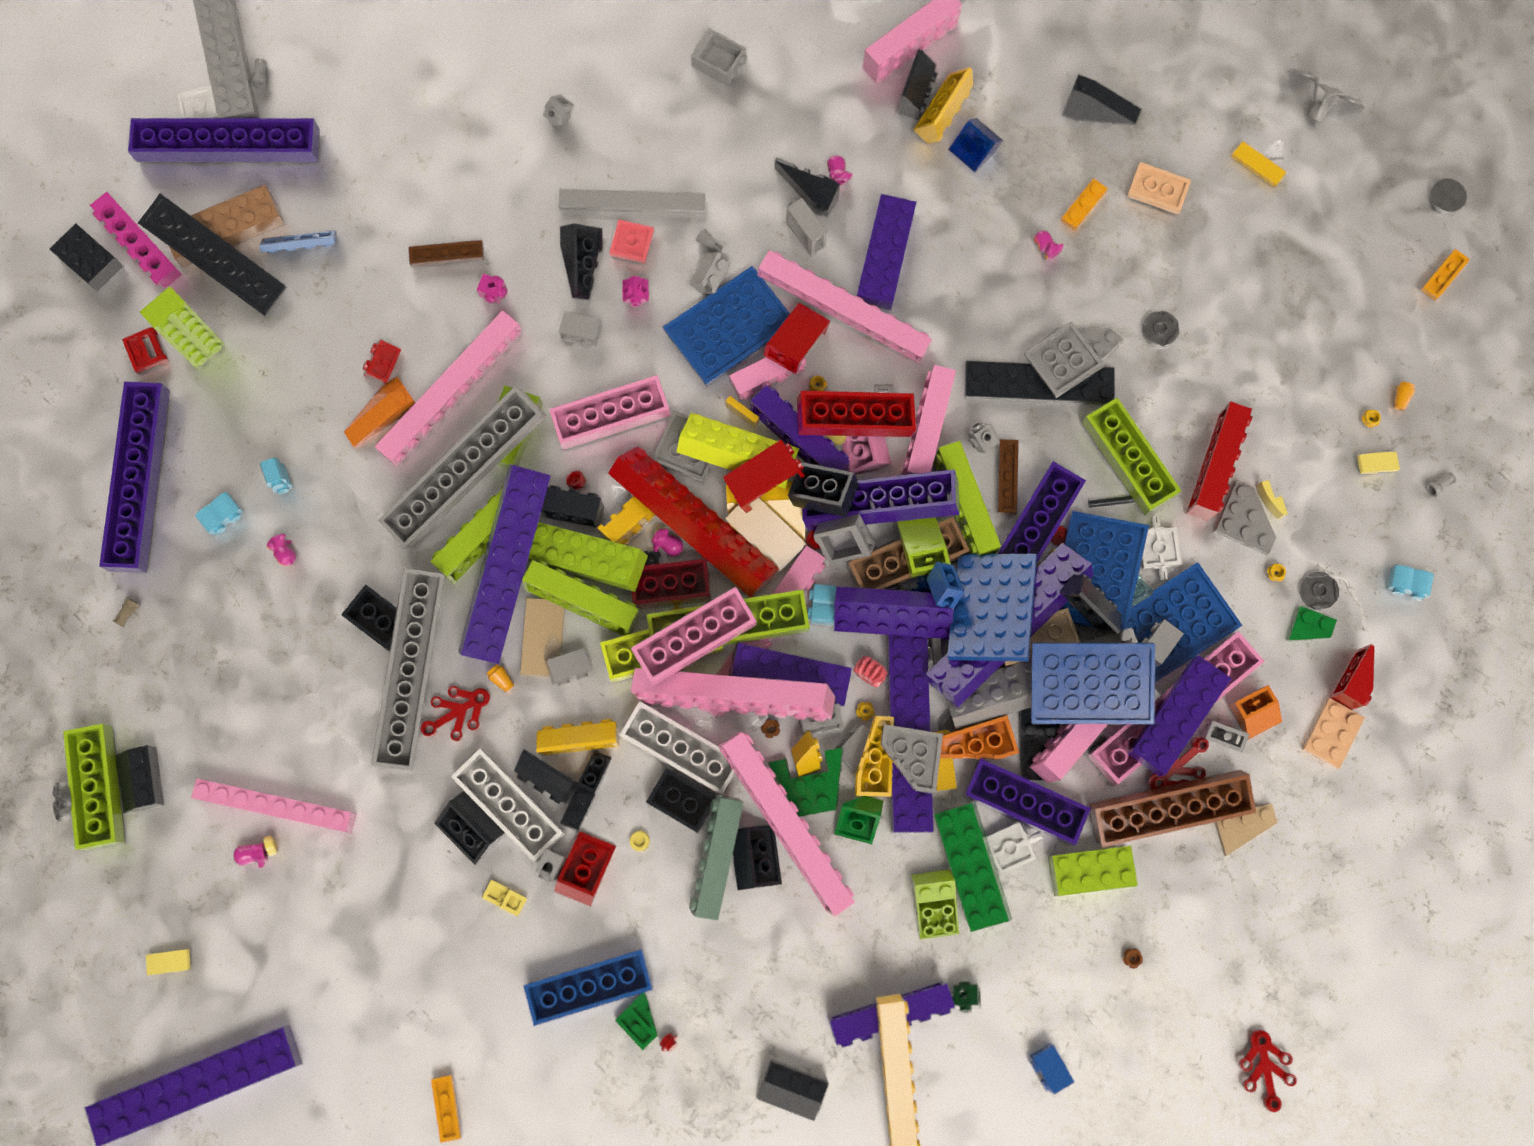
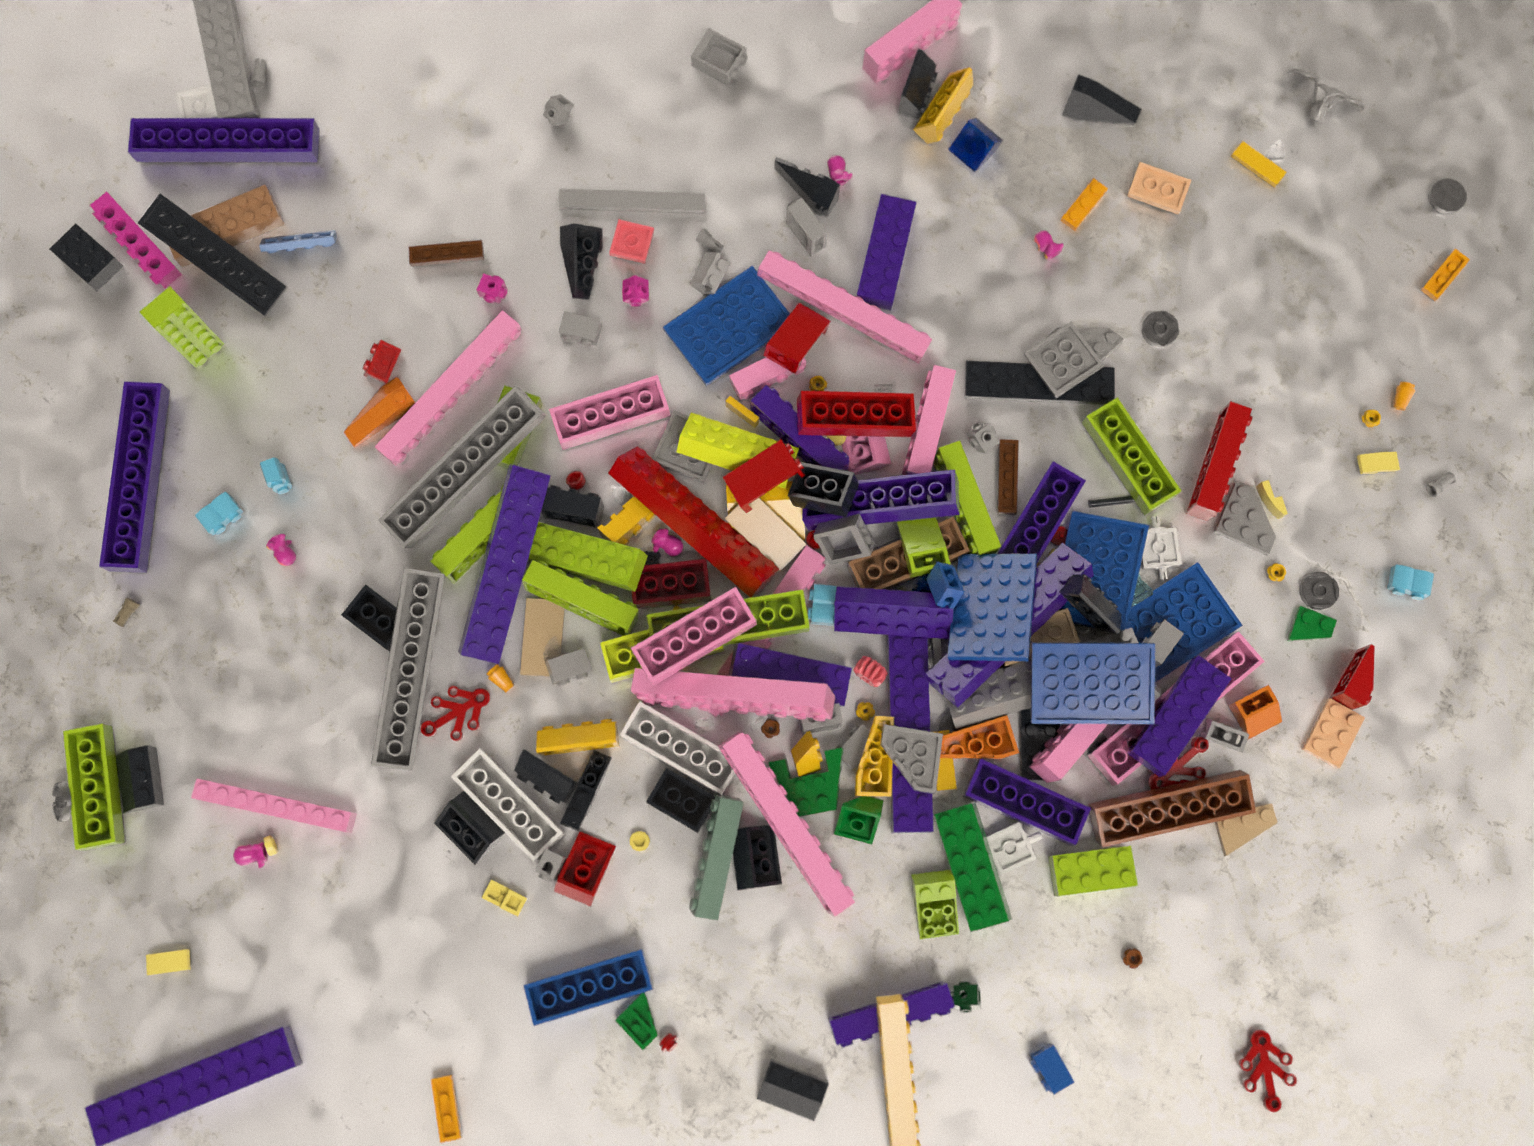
red plate [122,327,169,374] -> none

